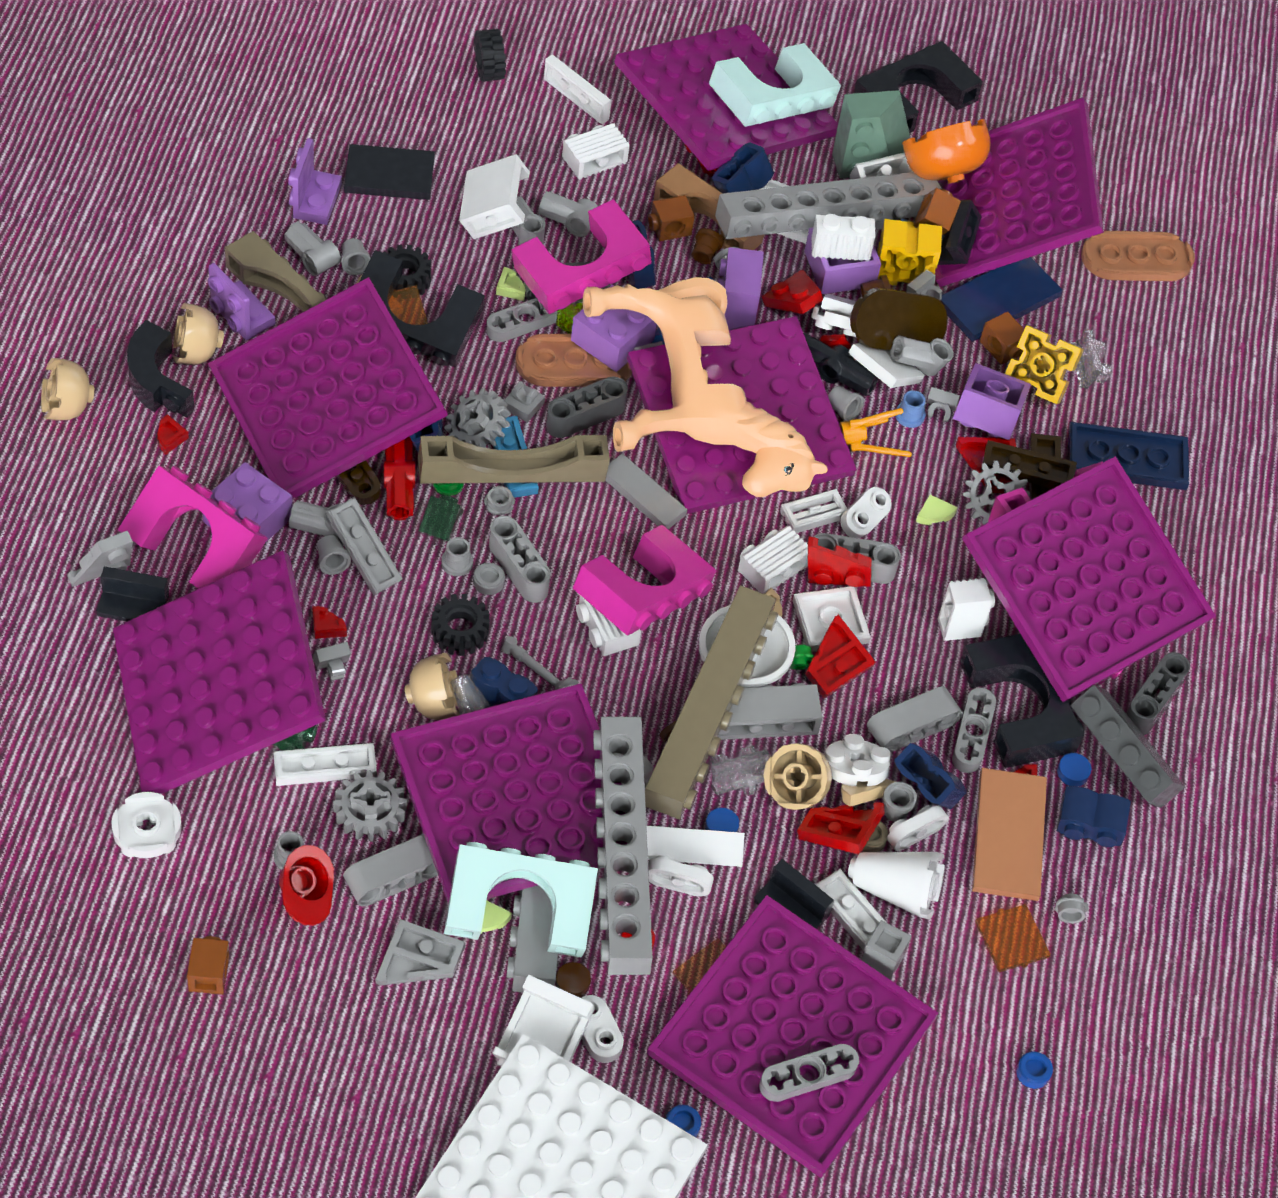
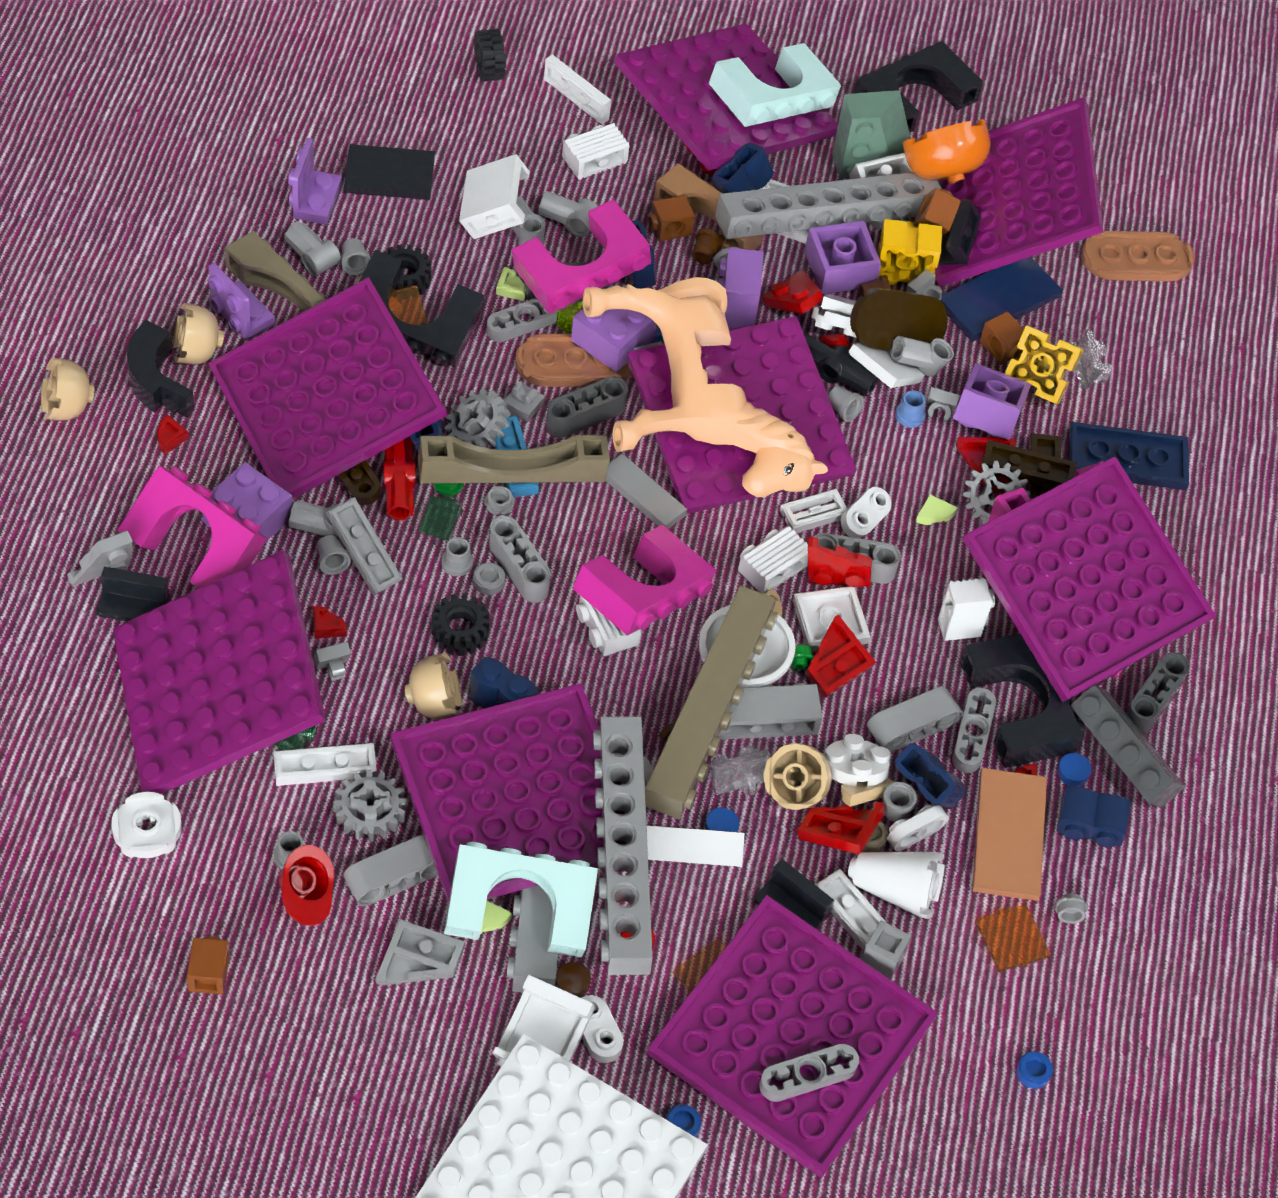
clear cone [450,674,490,715] -> none
light grey piece [502,636,579,690] -> none
white plate [648,856,714,897] -> none
white brick [811,214,875,262] -> none
light orange plant [839,408,912,457] -> none

